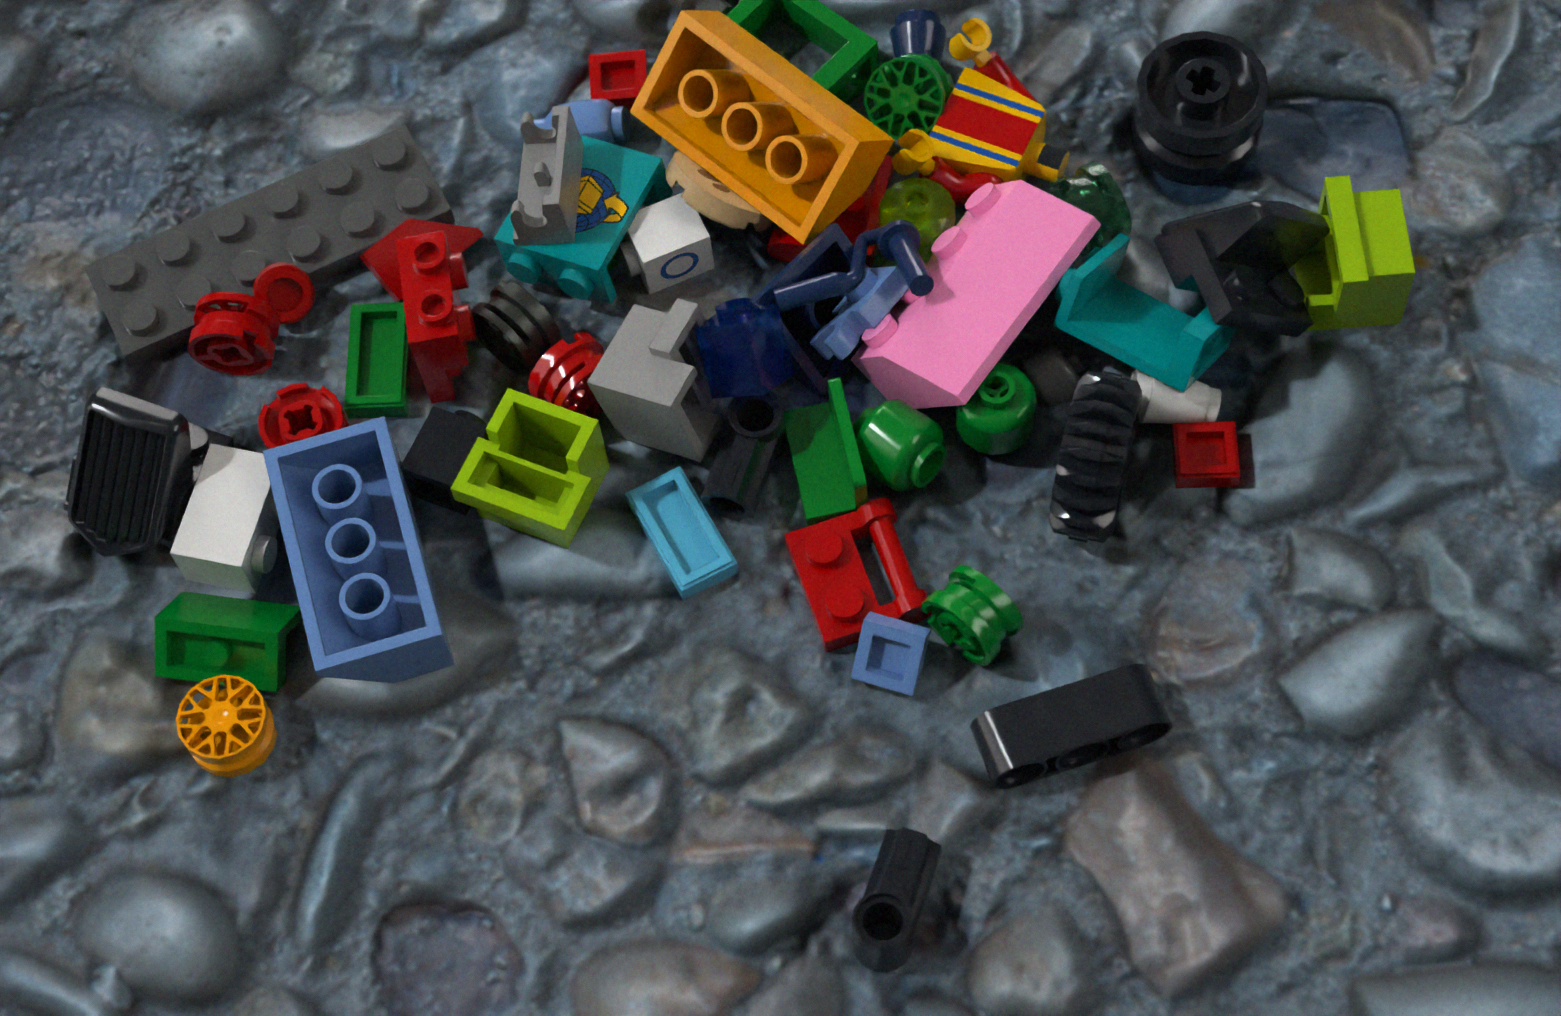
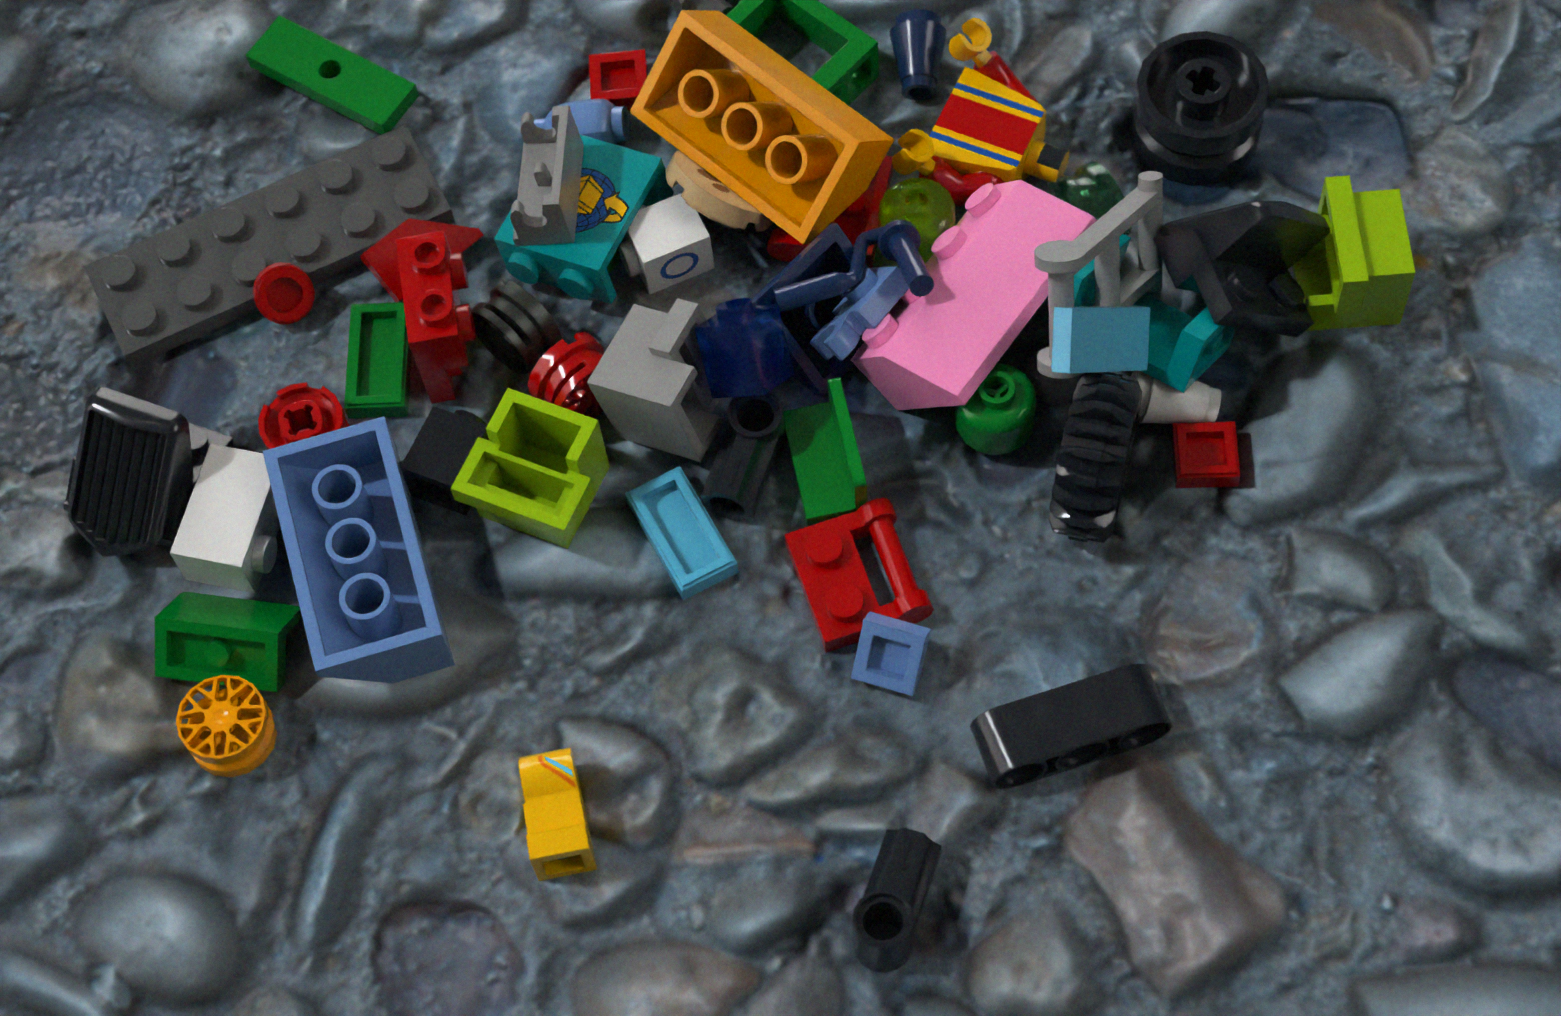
red wheel [188,292,281,376] -> none
green head [853,399,947,492] -> none
green wheel [864,53,954,140] -> none
green wheel [922,565,1023,666] -> none
none -> green tile [245,15,419,135]
none -> yellow leg [518,747,597,881]
none -> light grey piece [1034,171,1163,379]
none -> medium azure tile [1051,306,1150,374]

